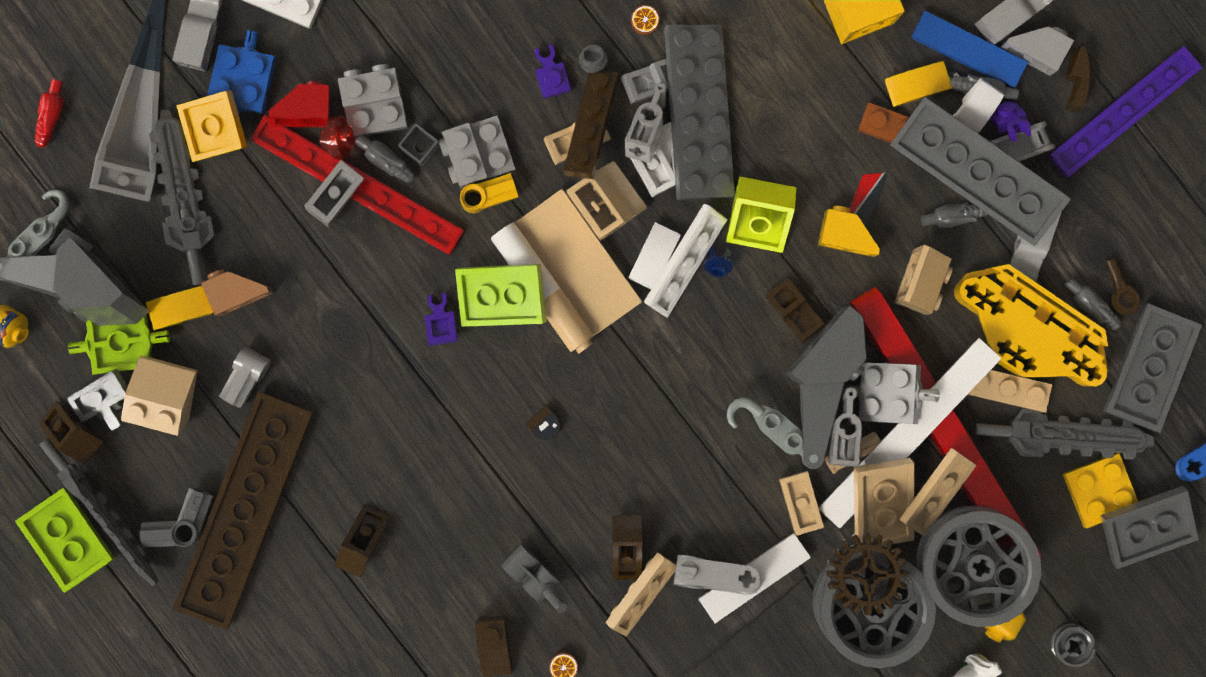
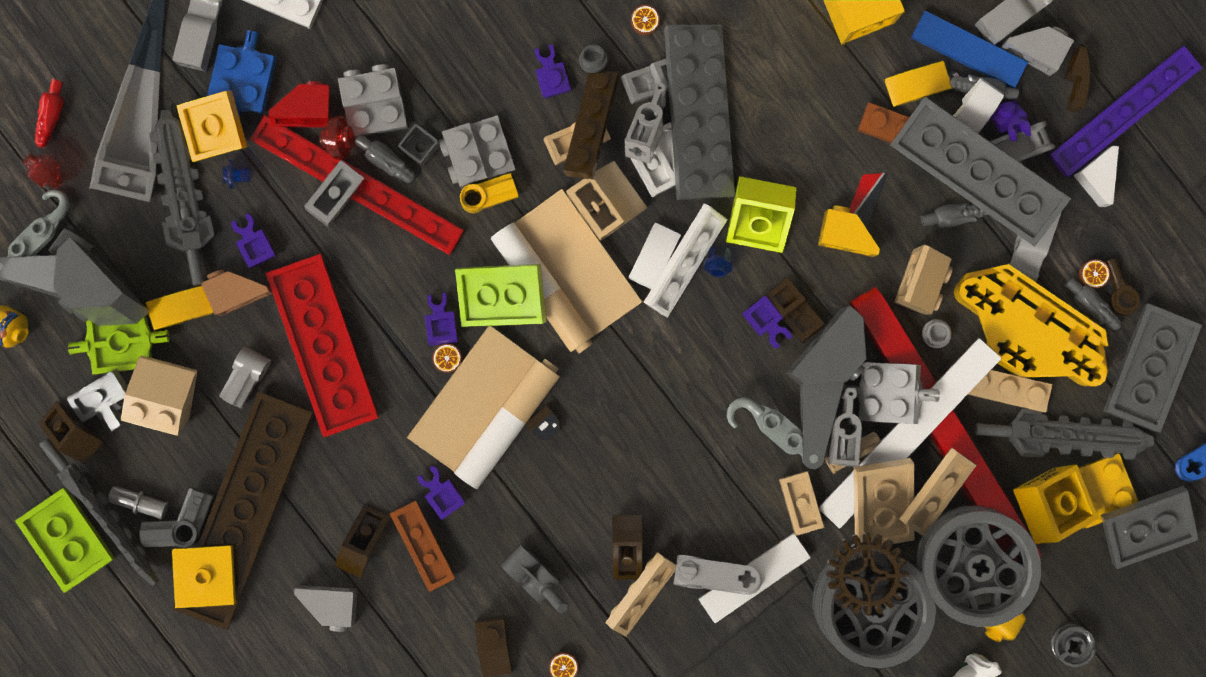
none -> clear red plate [22,153,63,190]
none -> light grey axle [108,486,169,520]
none -> yellow plate [172,545,236,608]
none -> clear blue plate [223,160,250,189]
none -> dark purple plate [231,214,277,269]
none -> red plate [266,254,380,438]
none -> light grey slope [294,585,357,632]
none -> dark orange plate [390,500,456,592]
none -> tan door [407,326,560,489]
none -> dark purple plate [417,465,466,520]
none -> tile [432,344,462,373]
none -> dark purple plate [742,296,792,349]
none -> light grey plate [922,319,952,348]
none -> yellow brick [1013,464,1099,544]
none -> white slope [1073,146,1119,207]
none -> dark orange tile [1079,259,1110,289]

